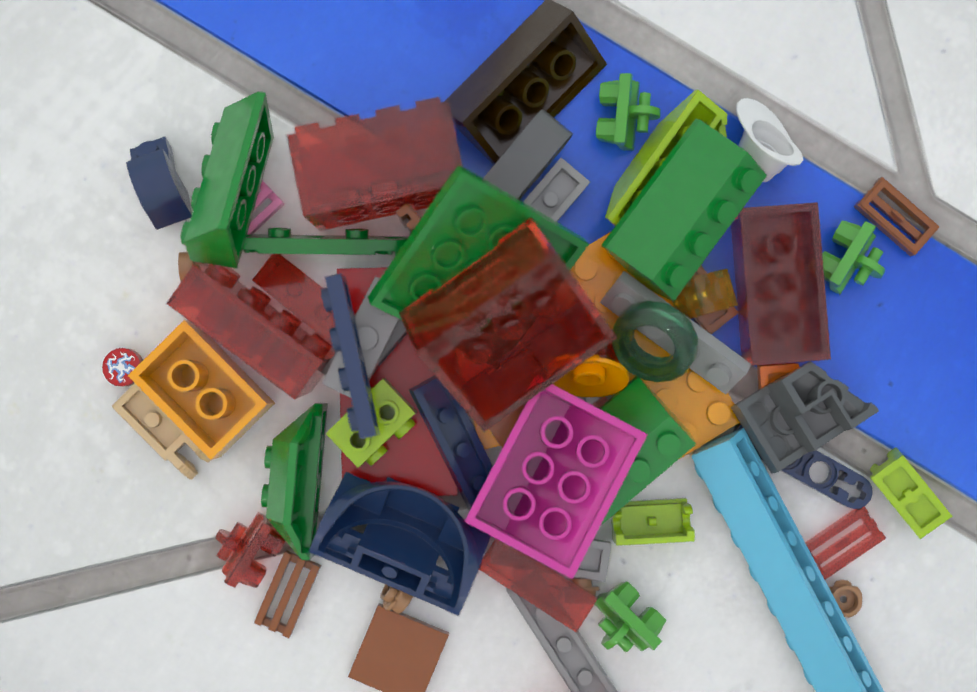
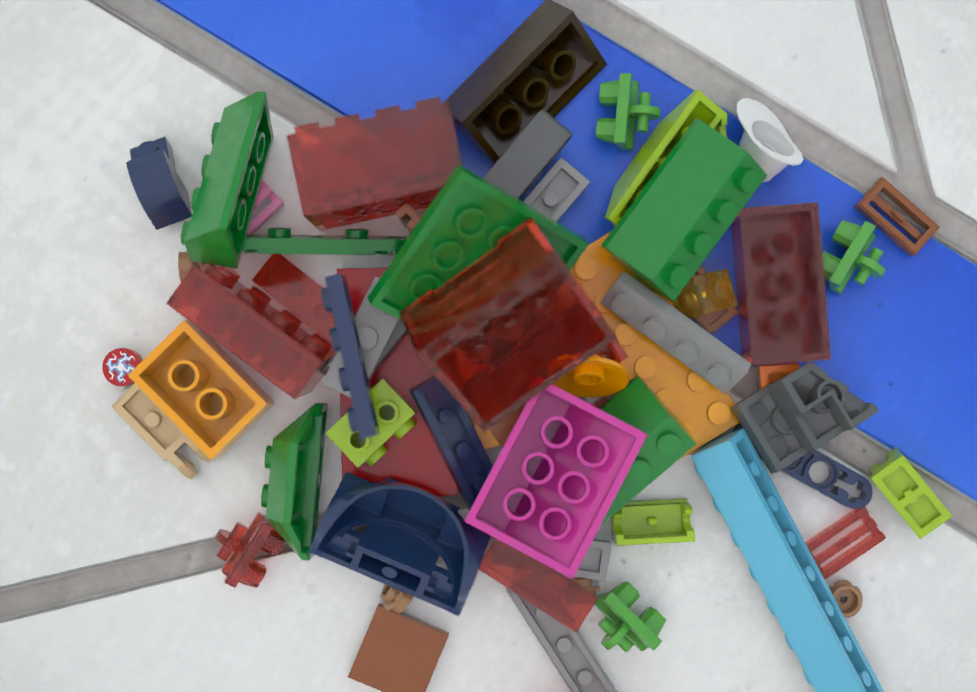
dark orange tile [254,550,321,638] -> none
clear green wheel [611,300,698,383] -> none

